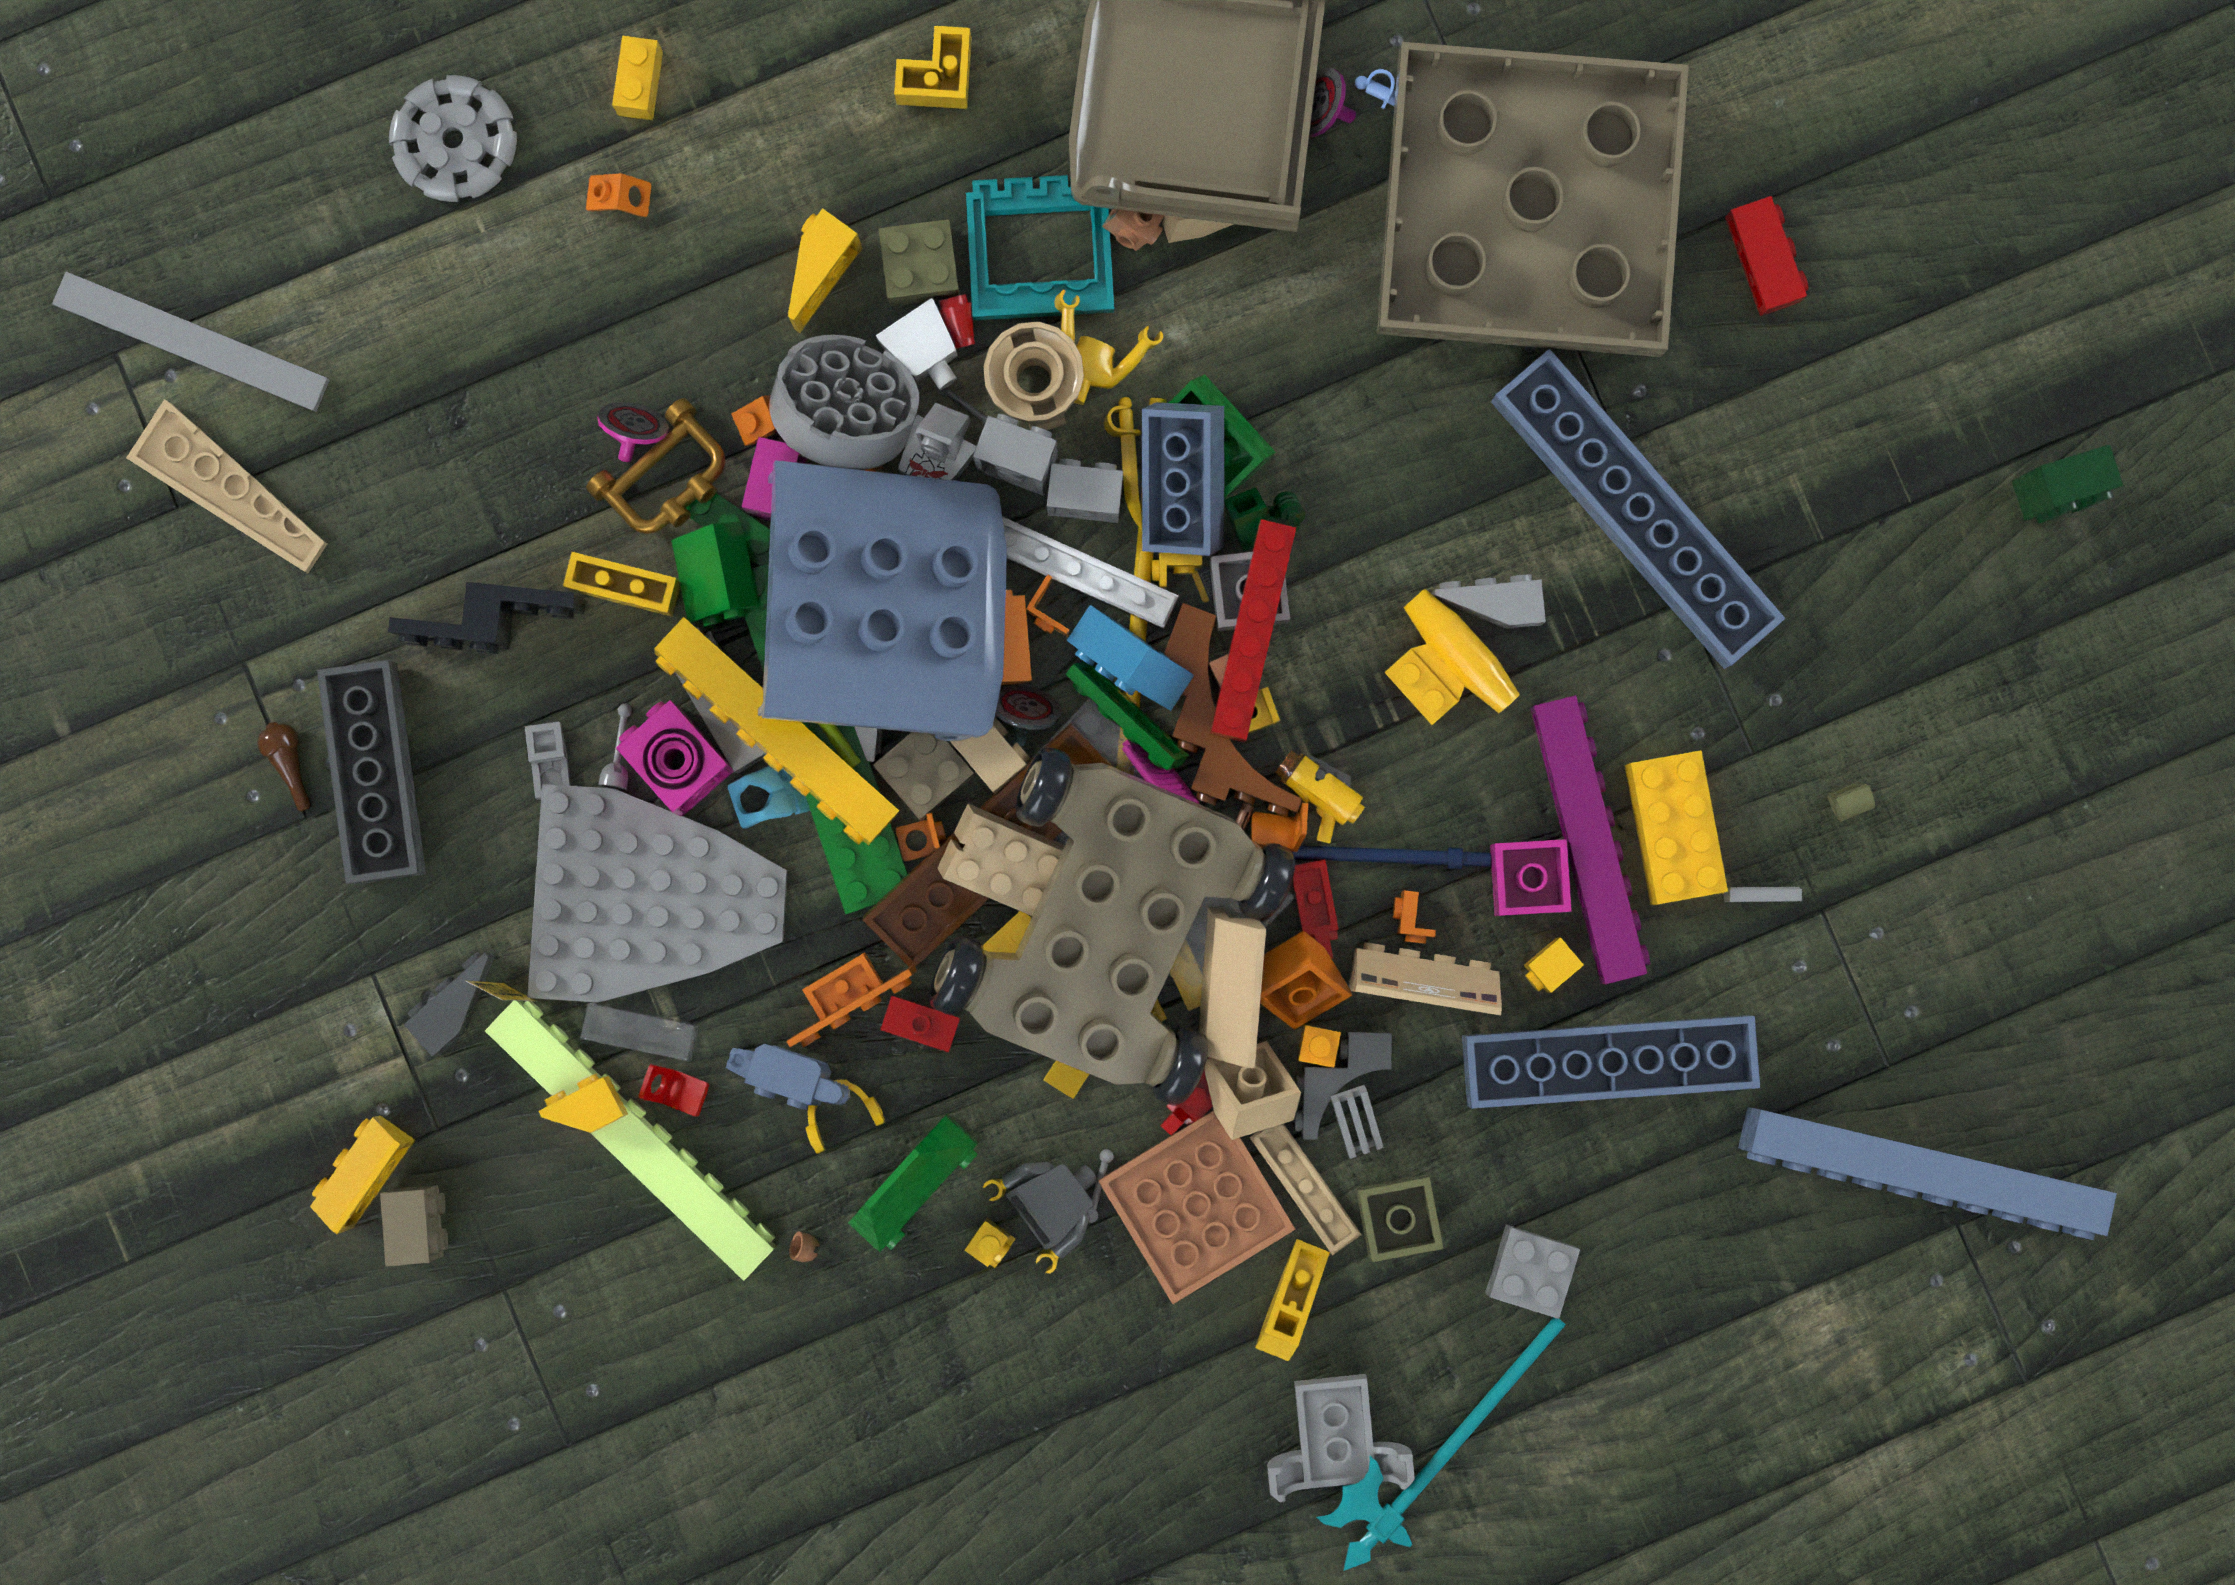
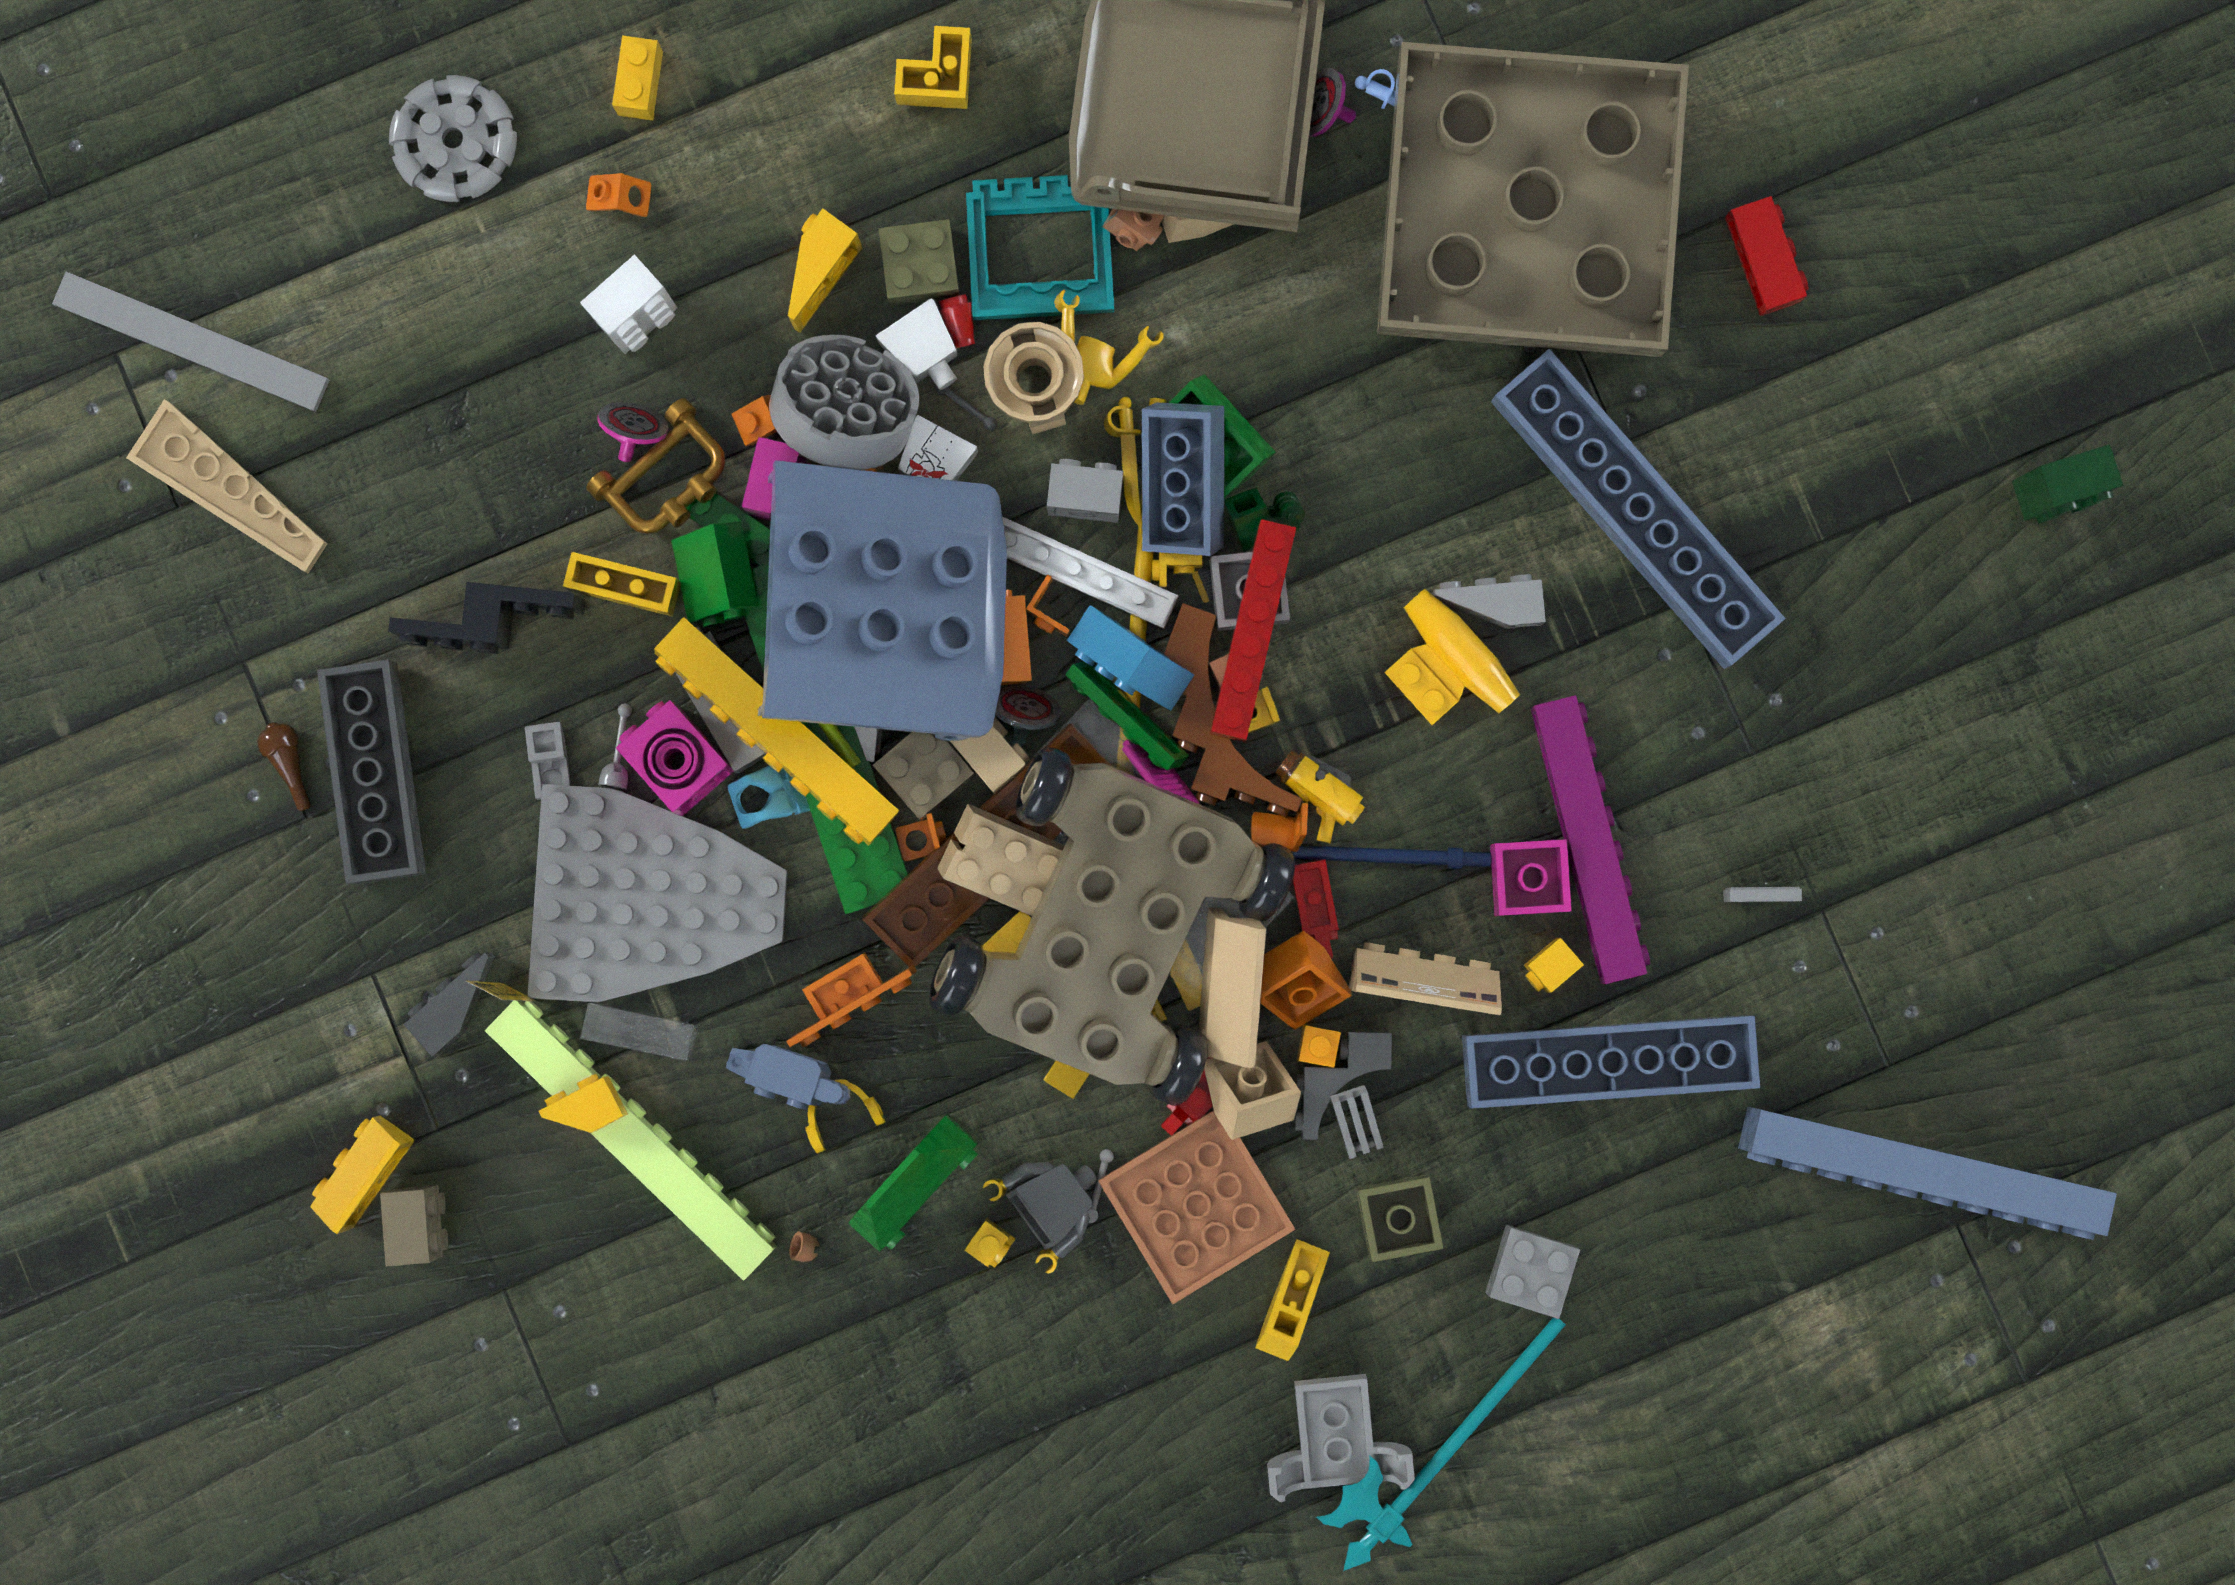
red bracket [639,1064,709,1117] -> none
red brick [880,996,960,1052] -> none
light grey slope [916,403,970,463] -> none
light grey brick [973,414,1058,496] -> none
nougat piece [1235,802,1254,831] -> none
tan tile [1250,1123,1362,1255] -> none
orange bracket [1393,890,1436,944] -> none
yellow brick [1624,750,1728,905] -> none
olive brick [1827,782,1875,822] -> none
none -> white brick [580,254,678,354]

